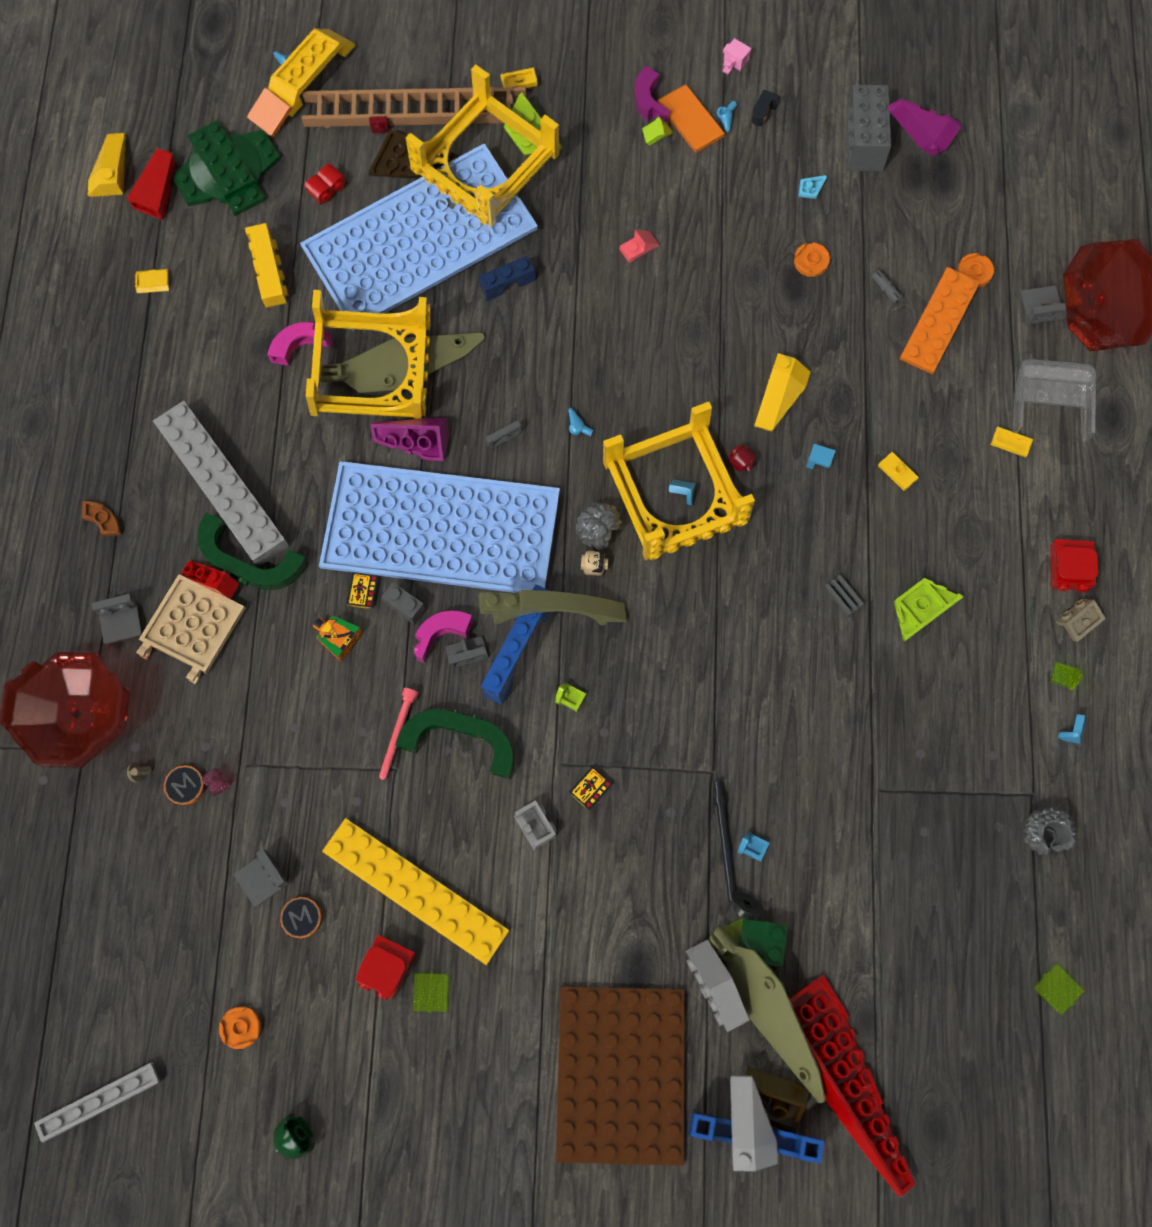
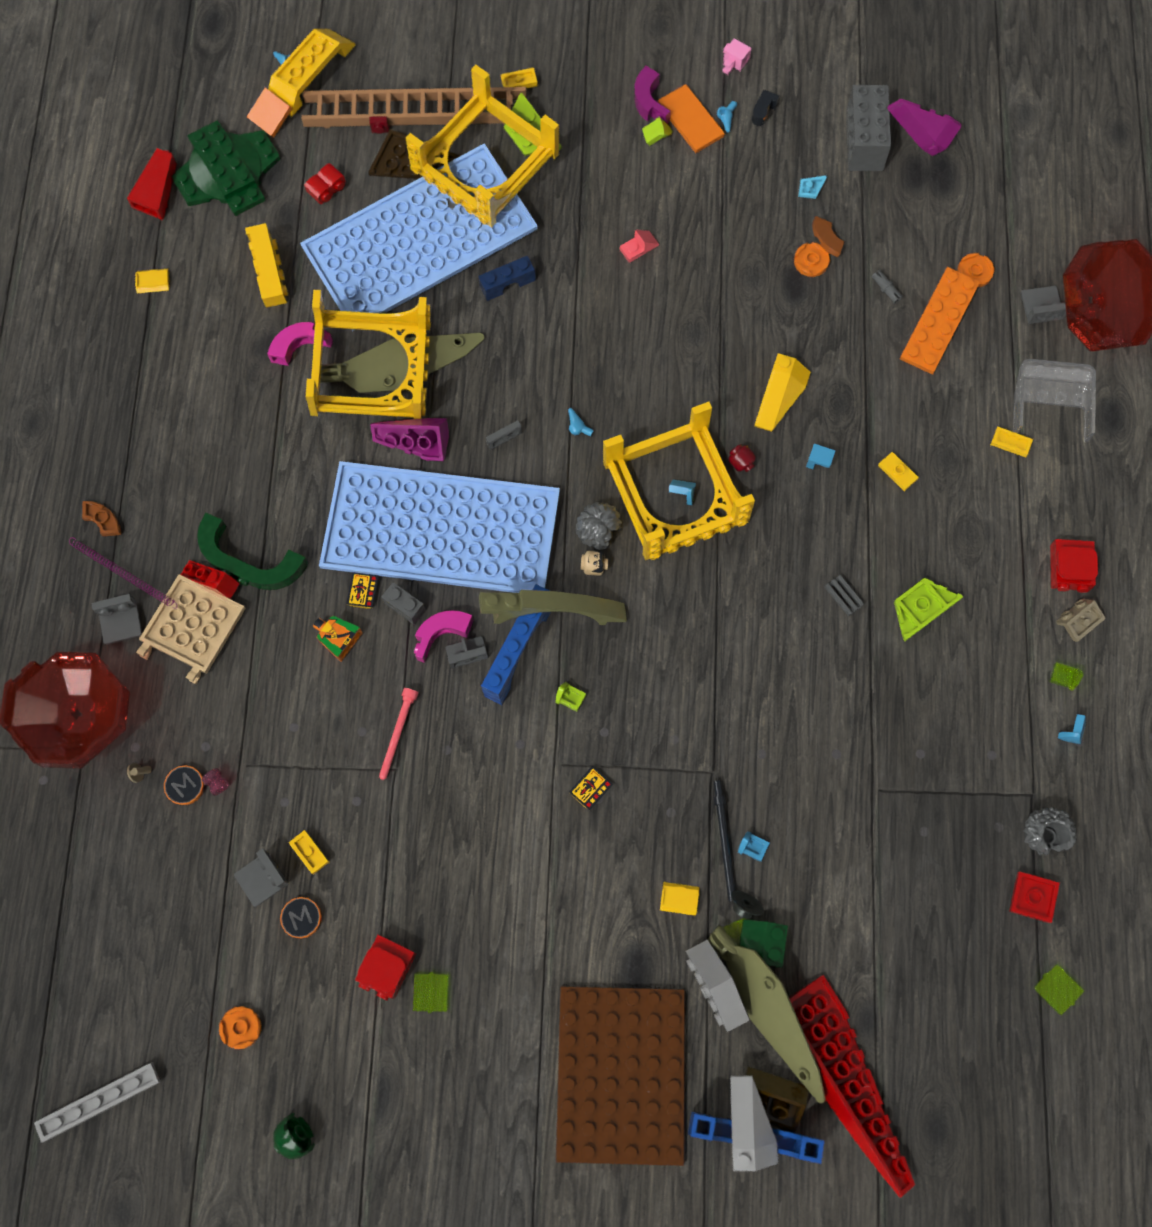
yellow wedge [88,133,126,197] -> none
light grey brick [153,401,289,568] -> none
yellow plate [322,818,510,965] -> none
dark green arch [395,709,514,780] -> none
light grey window [514,800,557,851] -> none
none -> magenta piece [69,537,177,609]
none -> yellow plate [289,830,329,875]
none -> yellow piece [660,882,699,916]
none -> dark orange tile [812,216,844,257]
none -> red plate [1009,871,1060,923]

